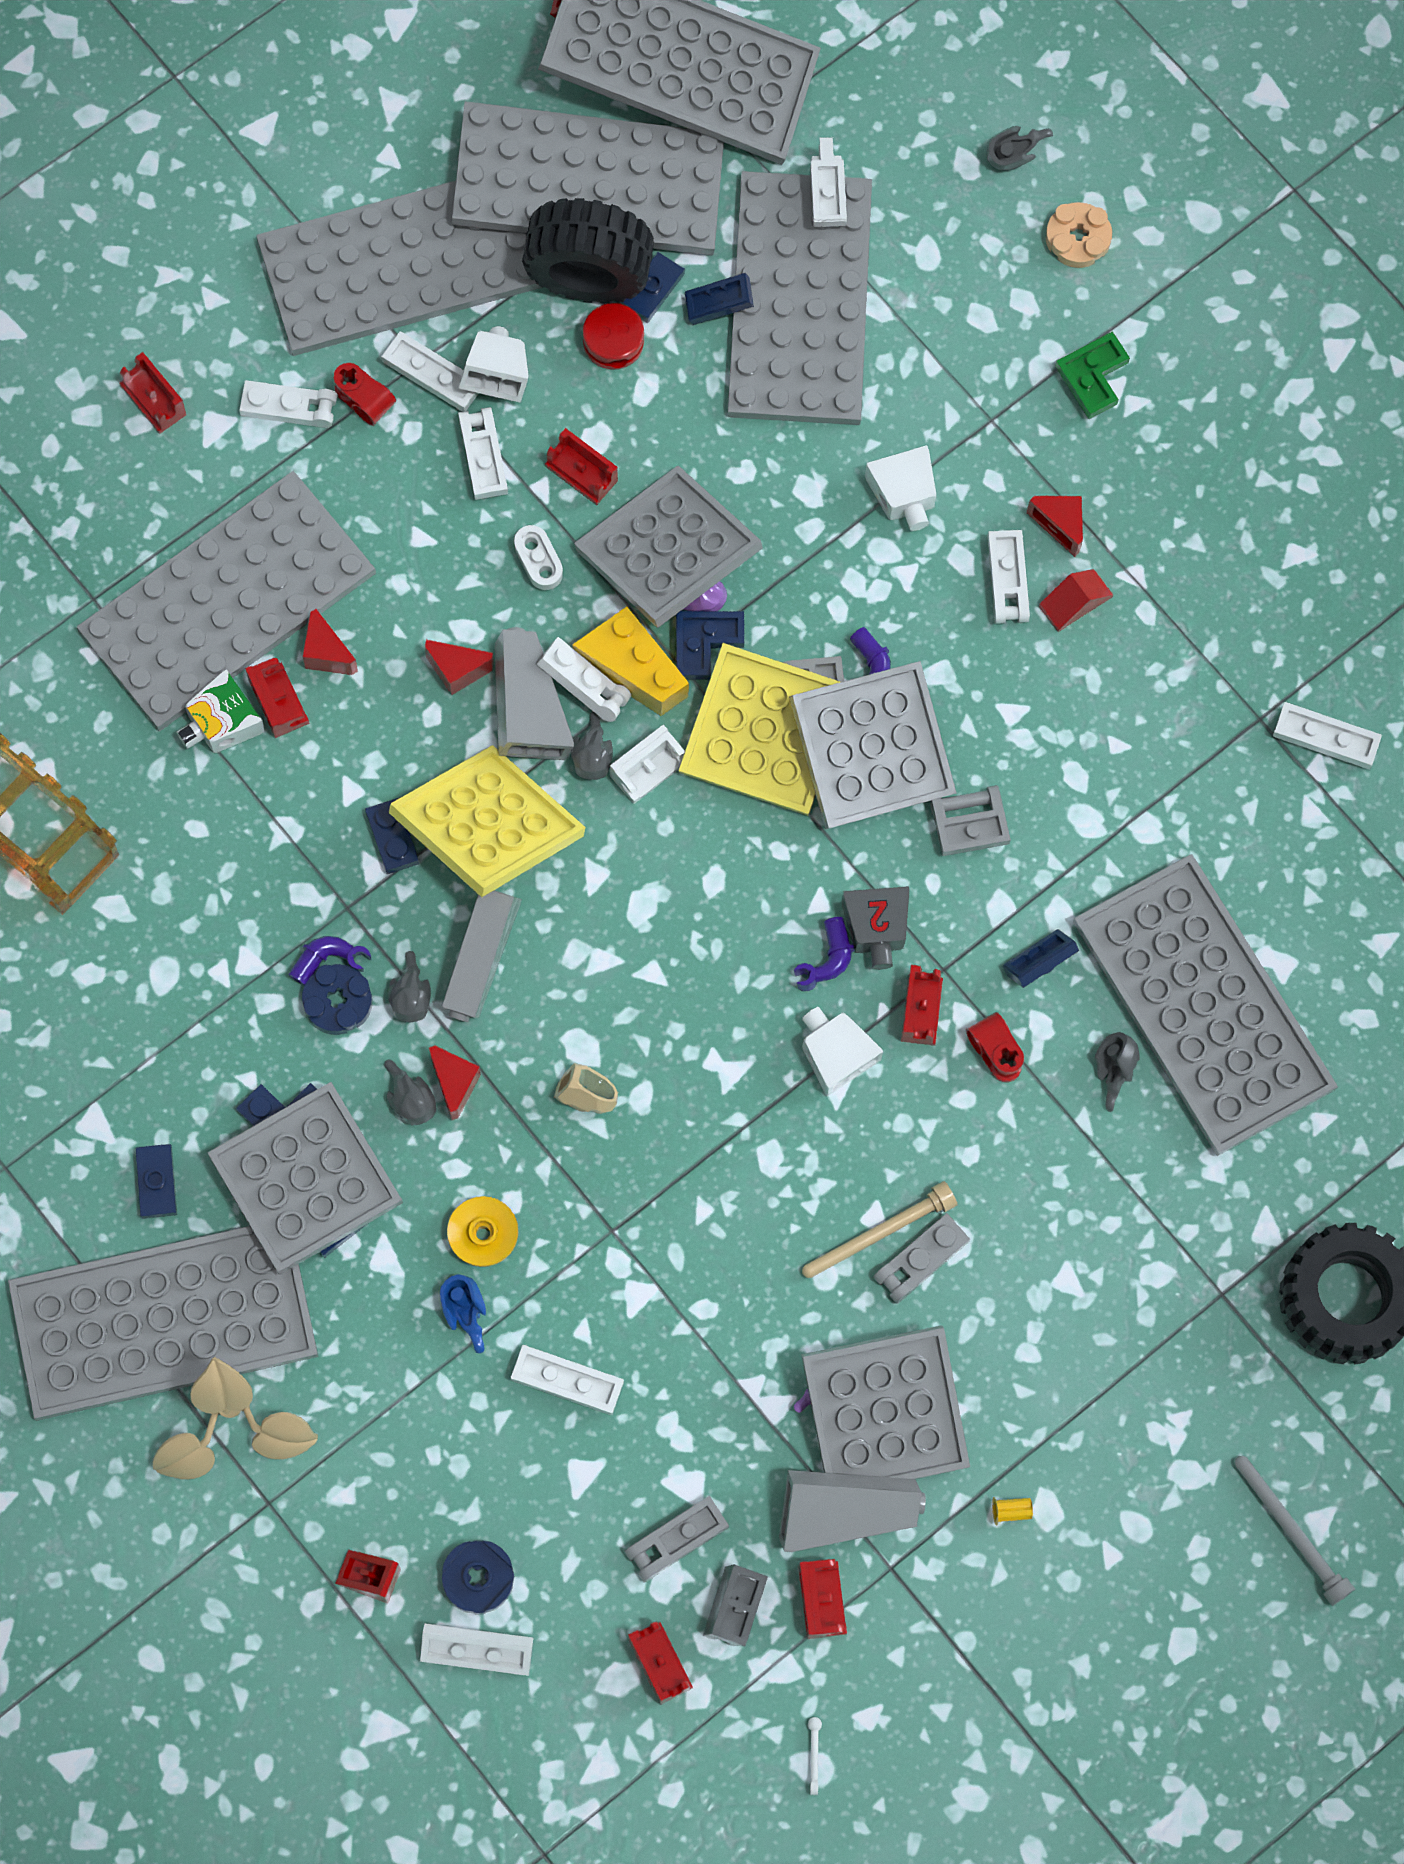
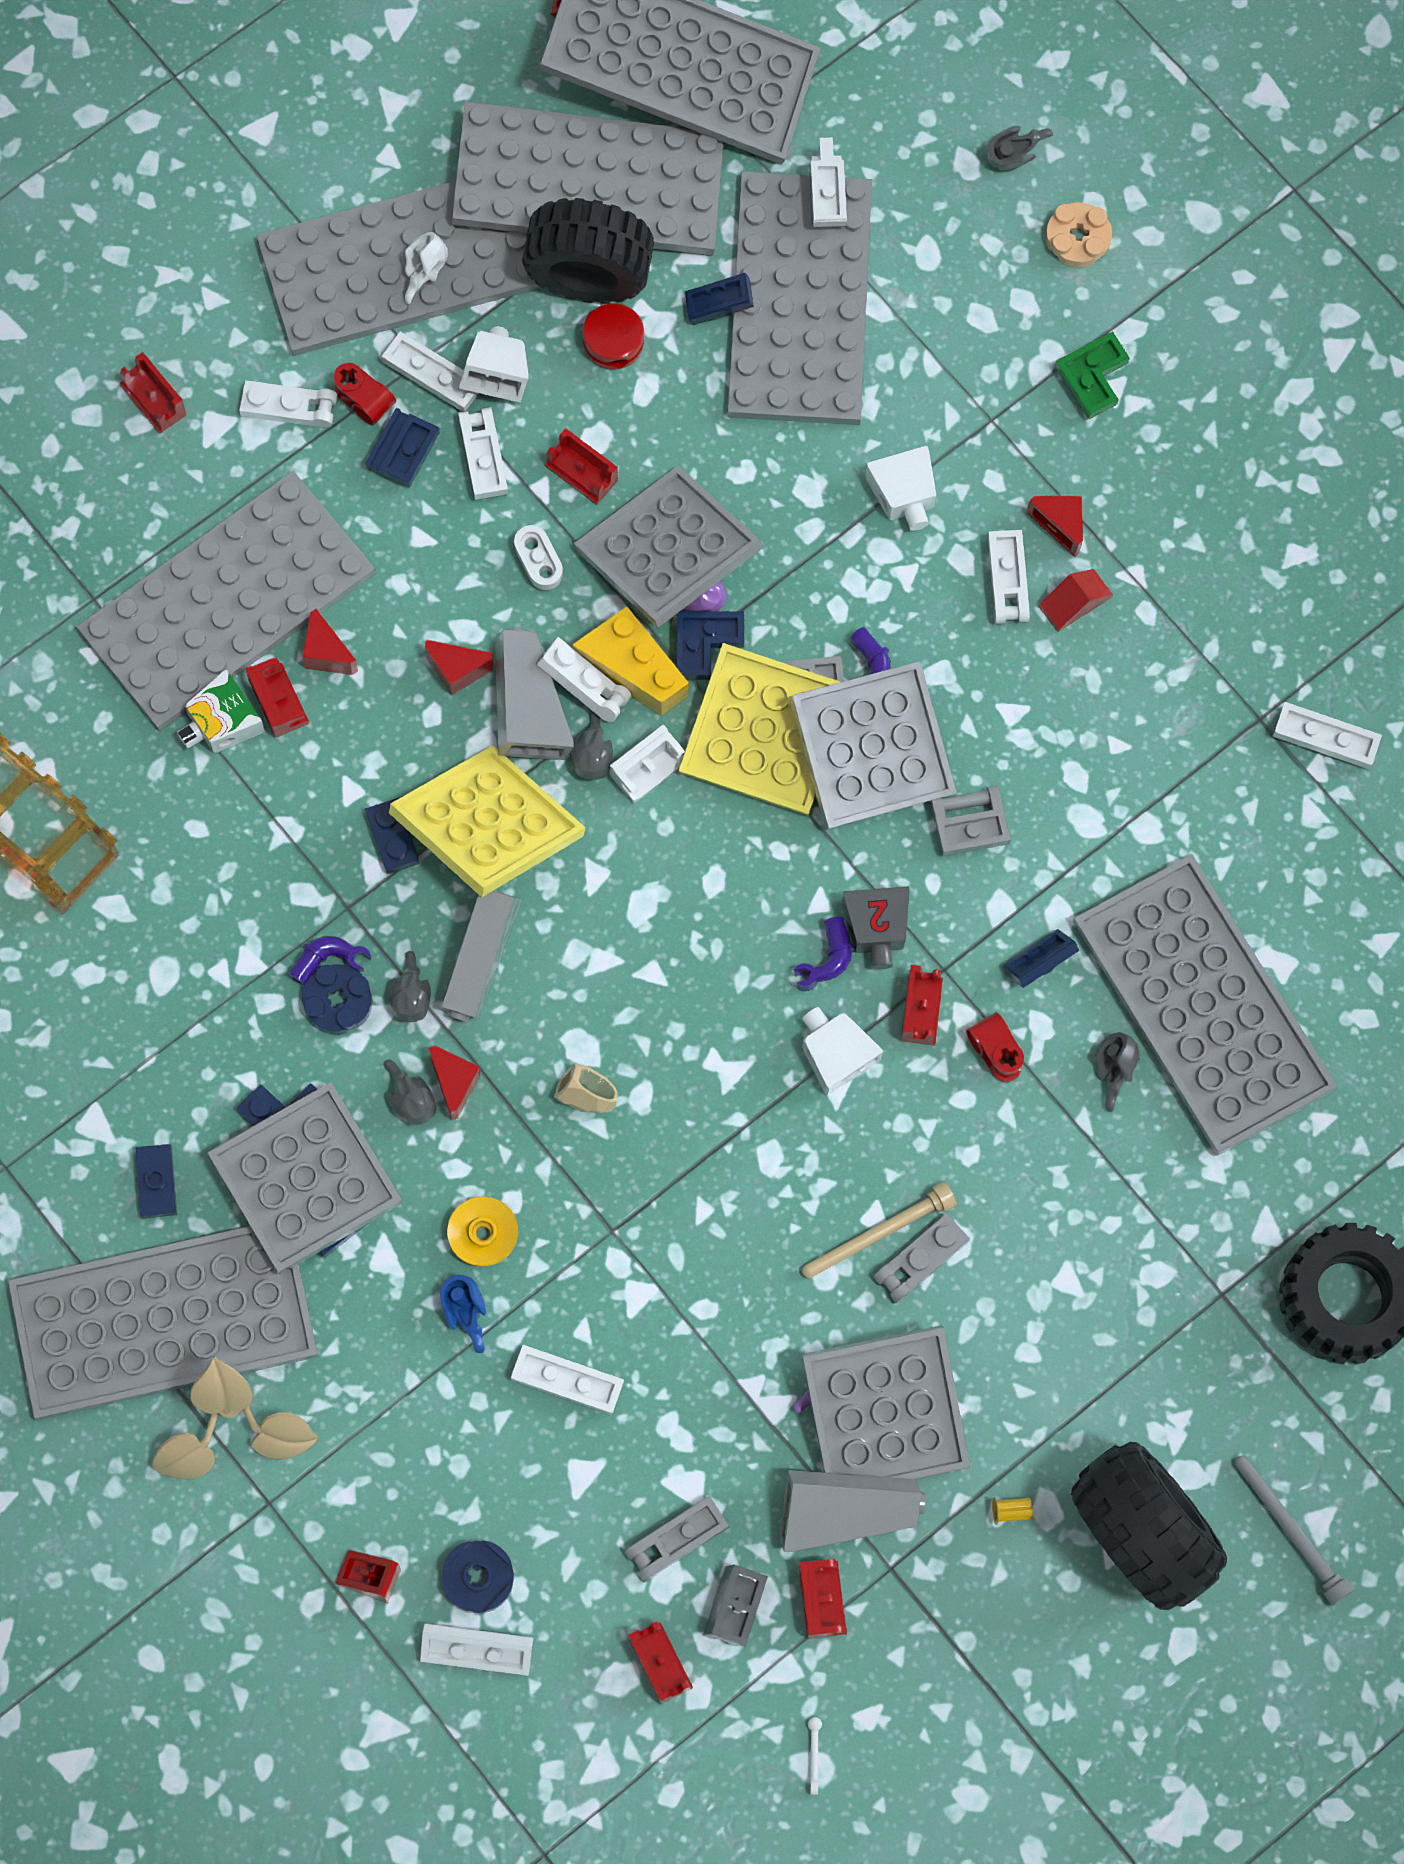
dark blue plate [621,252,685,323] -> none
none -> dark blue plate [366,407,440,488]
none -> white piece [404,232,448,305]
none -> black tyre [1071,1442,1227,1610]

